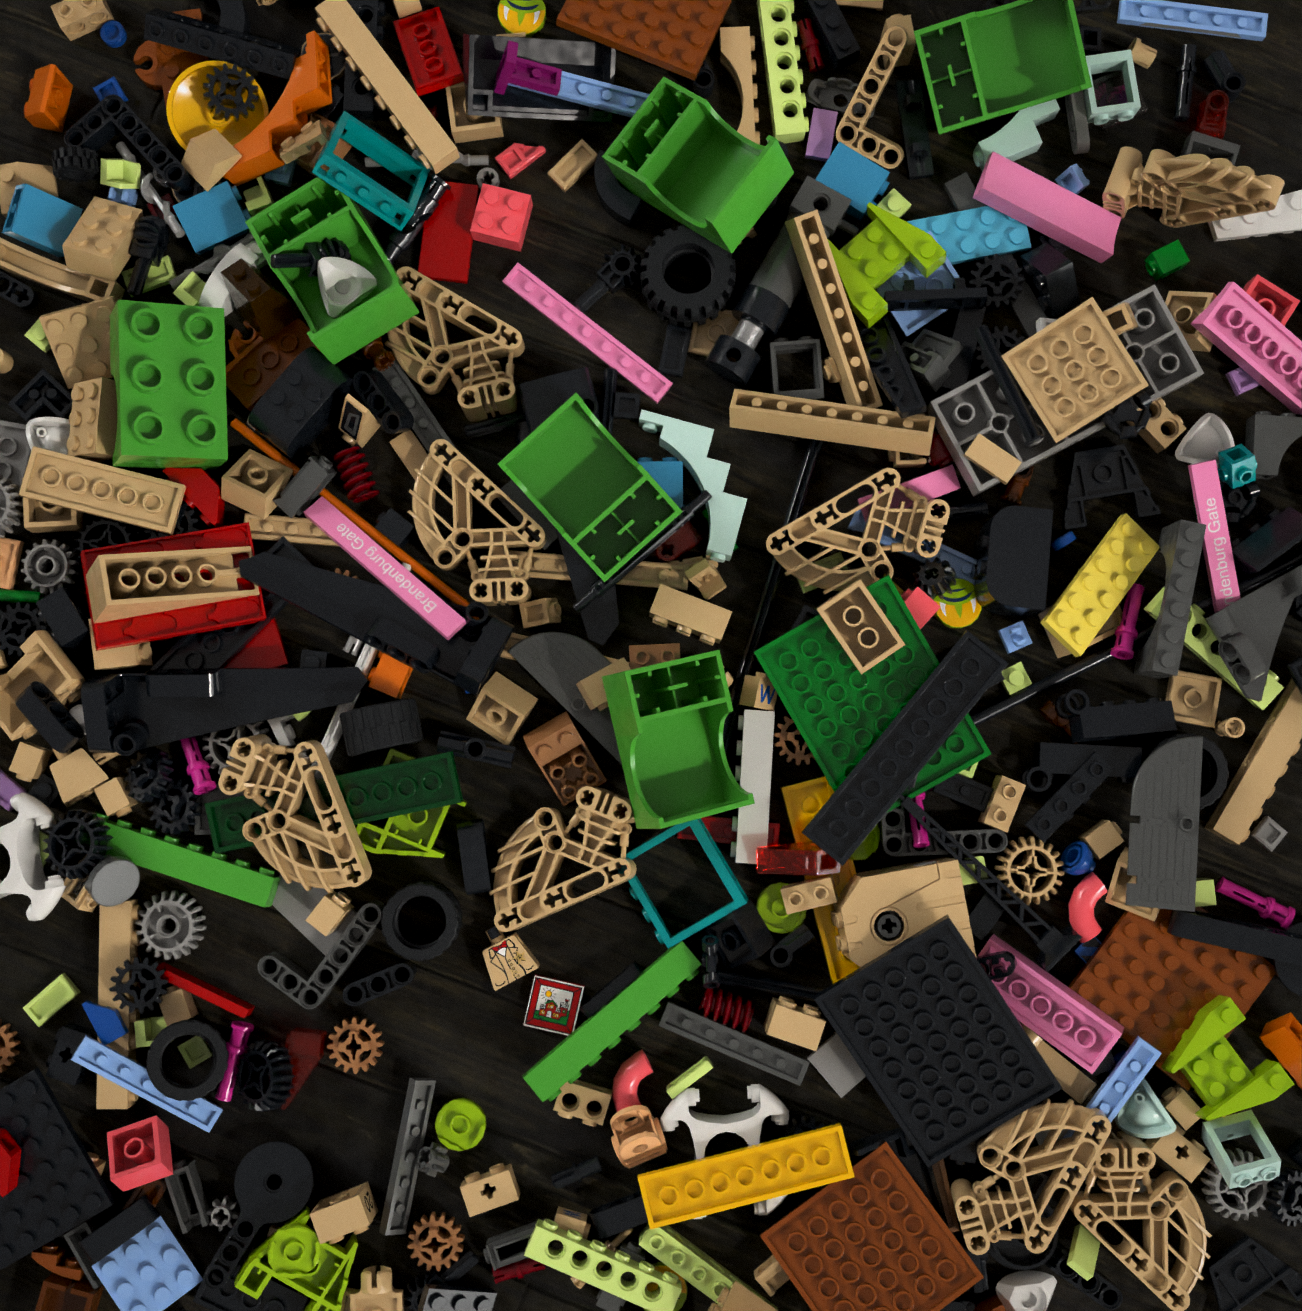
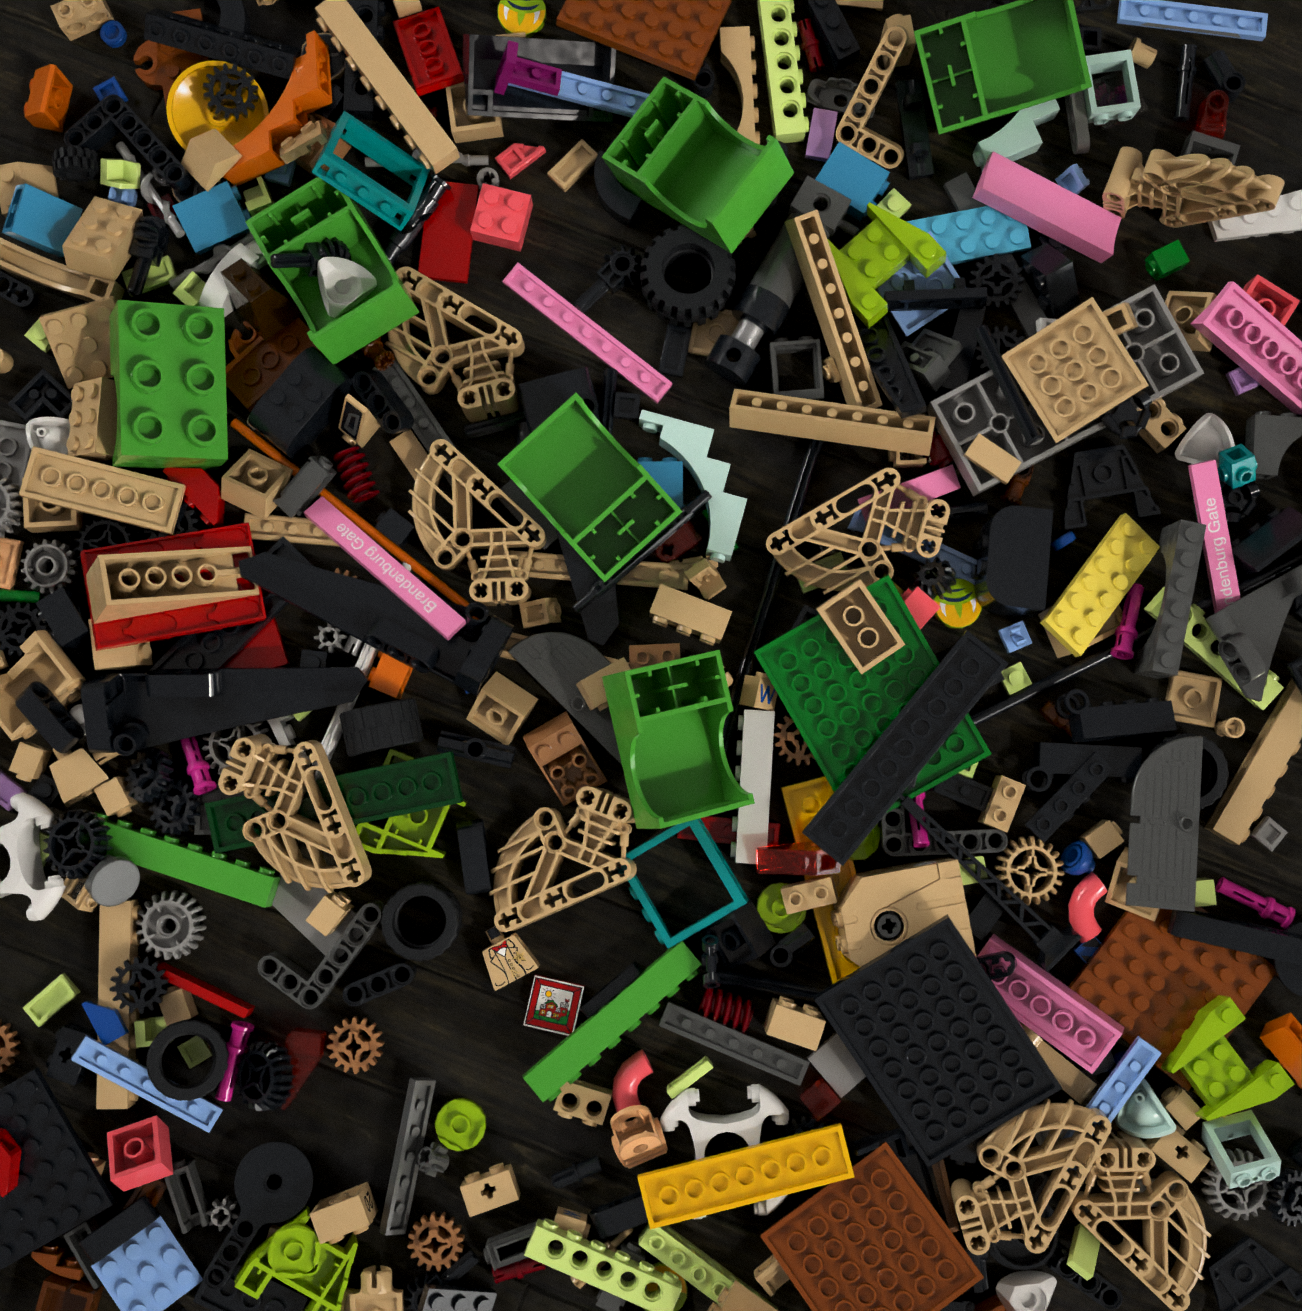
none -> light grey gear [314,623,348,653]
none -> clear red panel [800,1077,841,1121]

